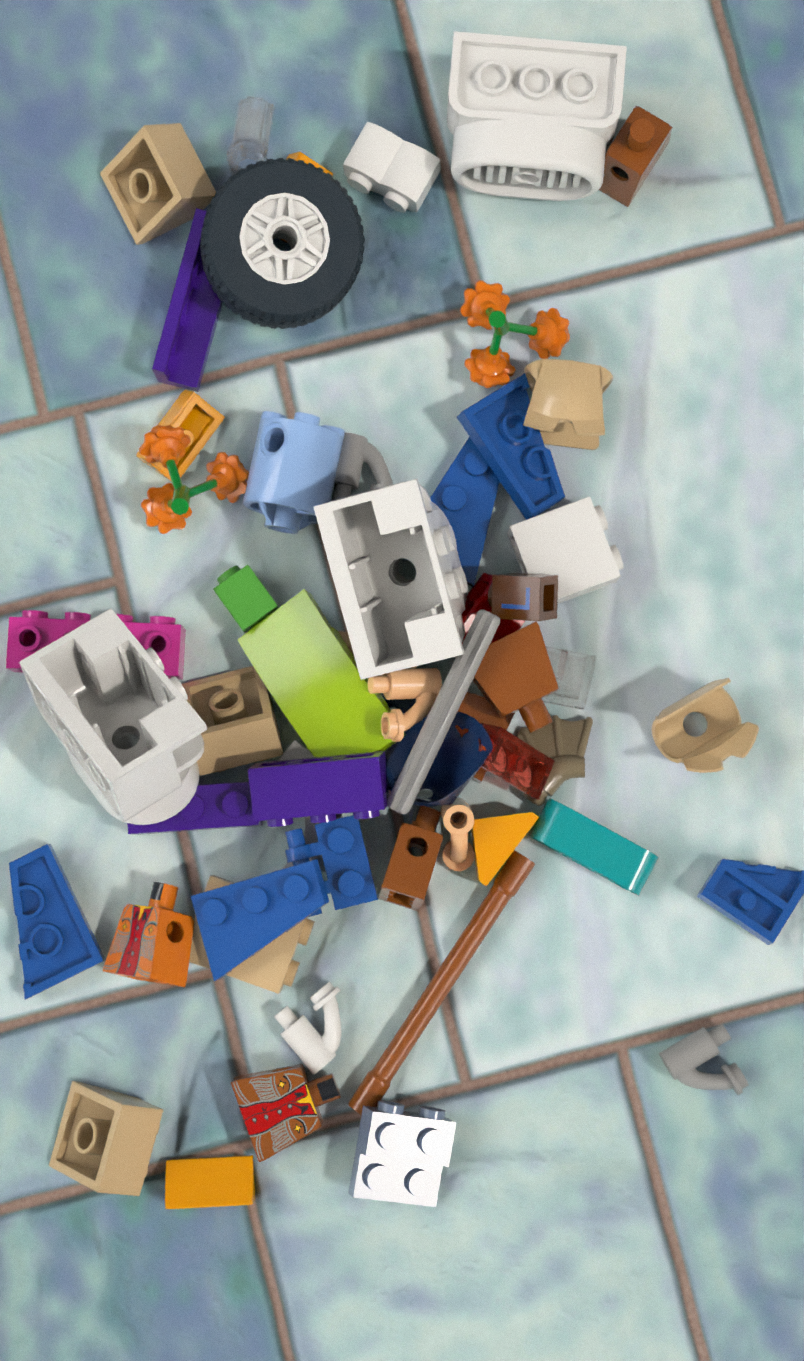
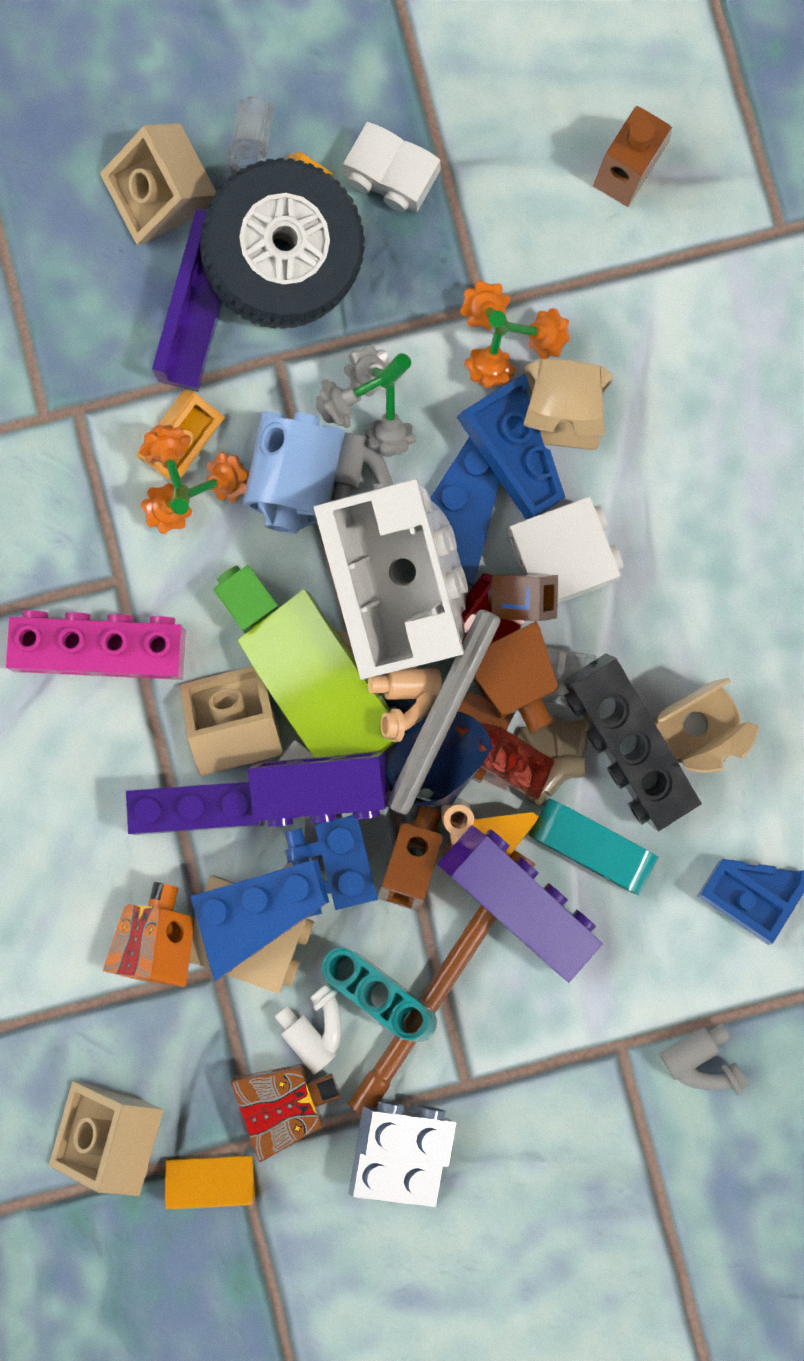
blue wing [9,844,106,1000] -> none
white brick [19,608,207,825] -> none
white brick [447,31,627,201] -> none
none -> light grey plant [316,344,416,457]
none -> teal beam [322,948,437,1042]
none -> brick [437,825,603,983]
none -> black brick [562,653,702,832]

